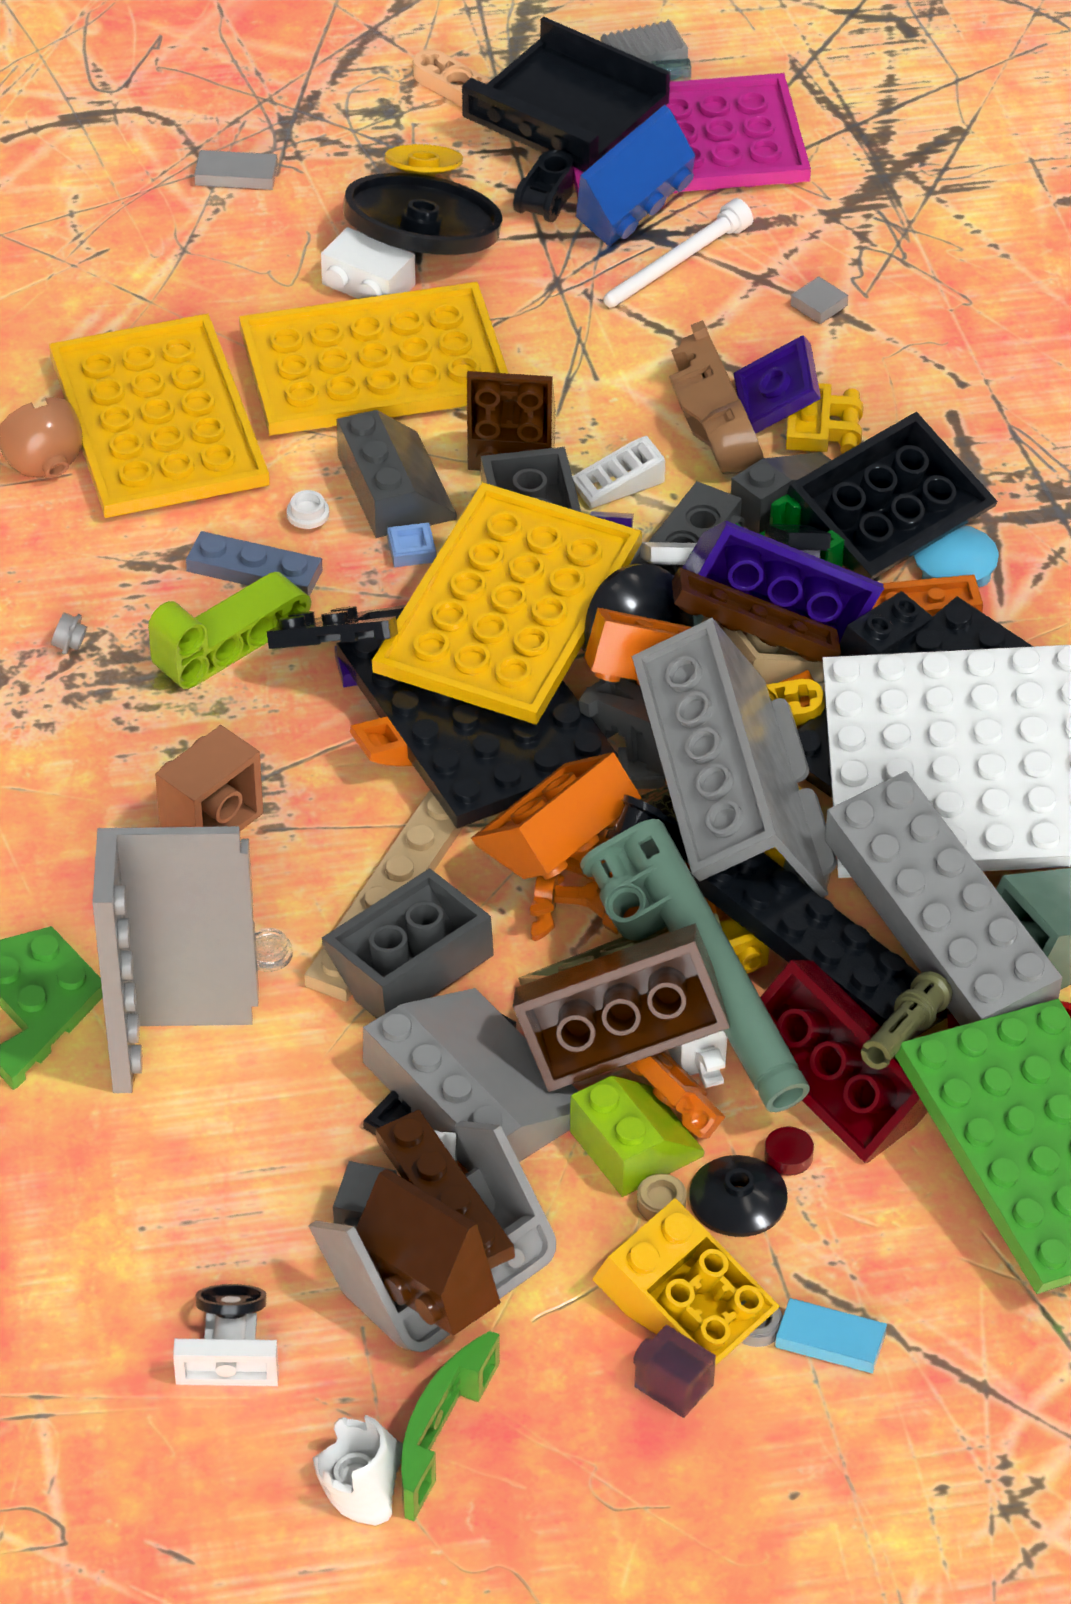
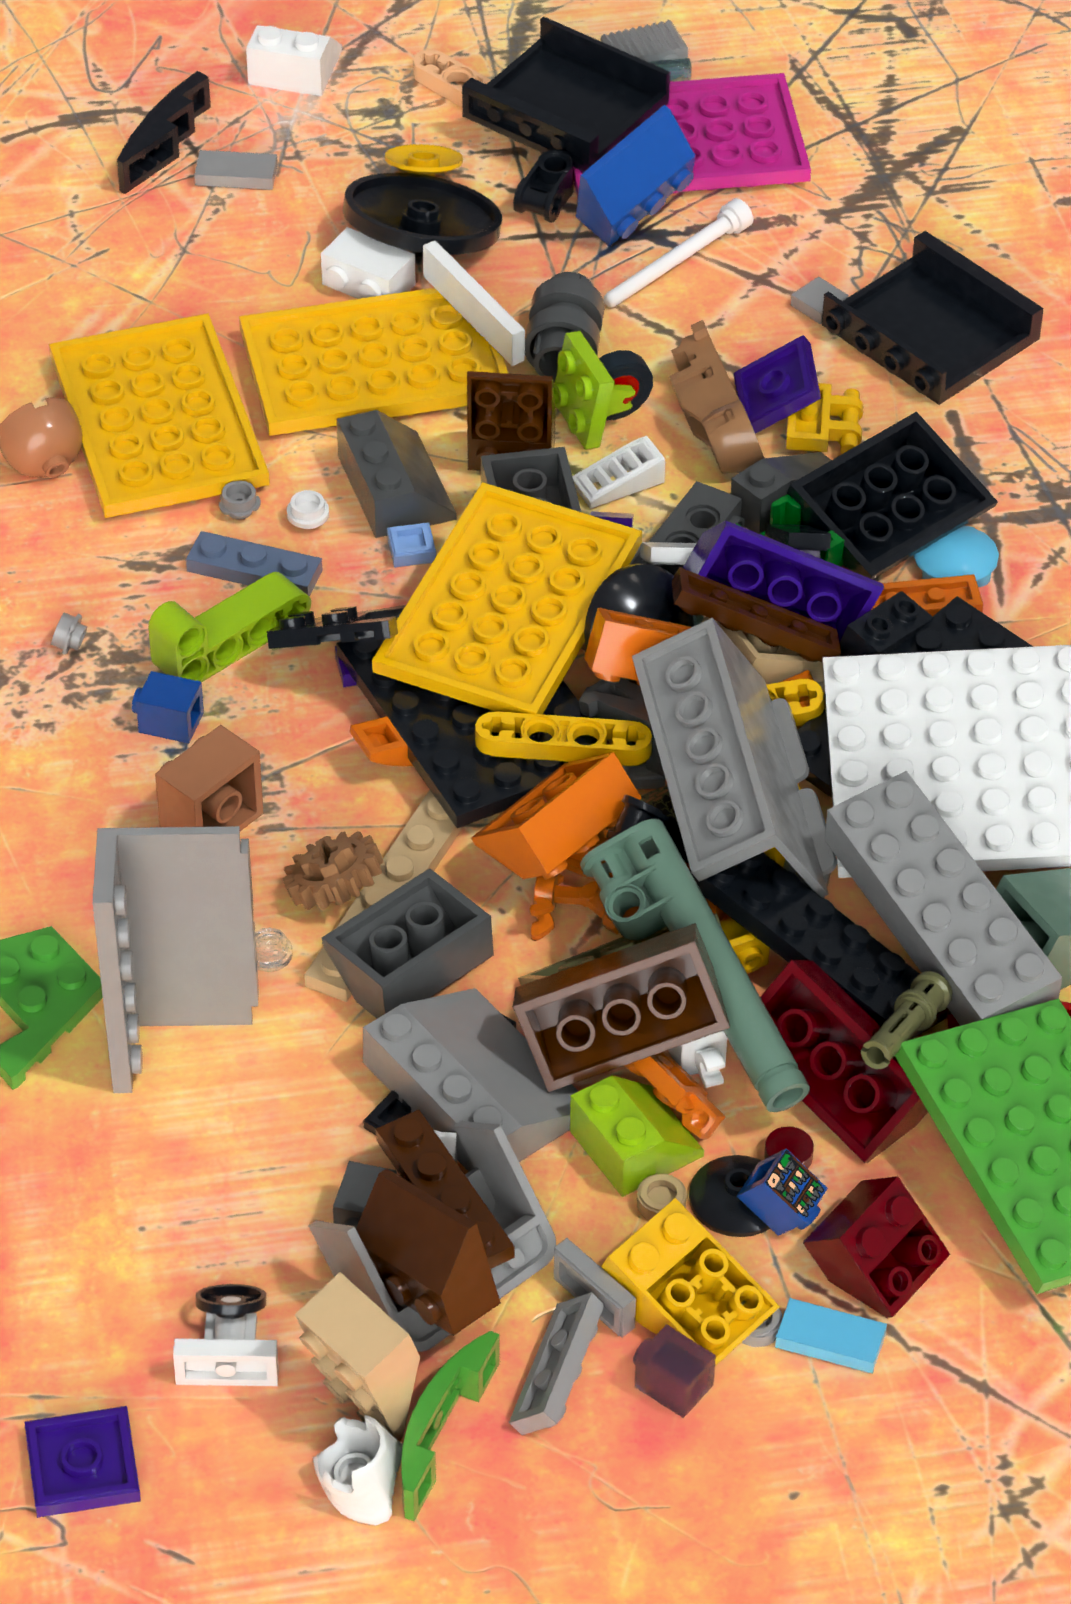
none -> dark purple tile [24,1406,141,1518]
none -> black slope [117,71,211,194]
none -> blue brick [132,671,204,744]
none -> light grey plate [219,481,261,520]
none -> white slope [246,25,342,96]
none -> medium nougat gear [282,831,384,910]
none -> tan slope [295,1272,420,1441]
none -> white tile [423,240,525,366]
none -> yellow beam [475,711,652,766]
none -> light grey plate [509,1292,605,1435]
none -> dark grey piece [525,272,605,383]
none -> lime plate [553,331,653,450]
none -> light grey tile [554,1238,636,1337]
none -> brick [737,1148,828,1236]
none -> dark red slope [803,1176,950,1318]
none -> black panel [822,231,1044,405]

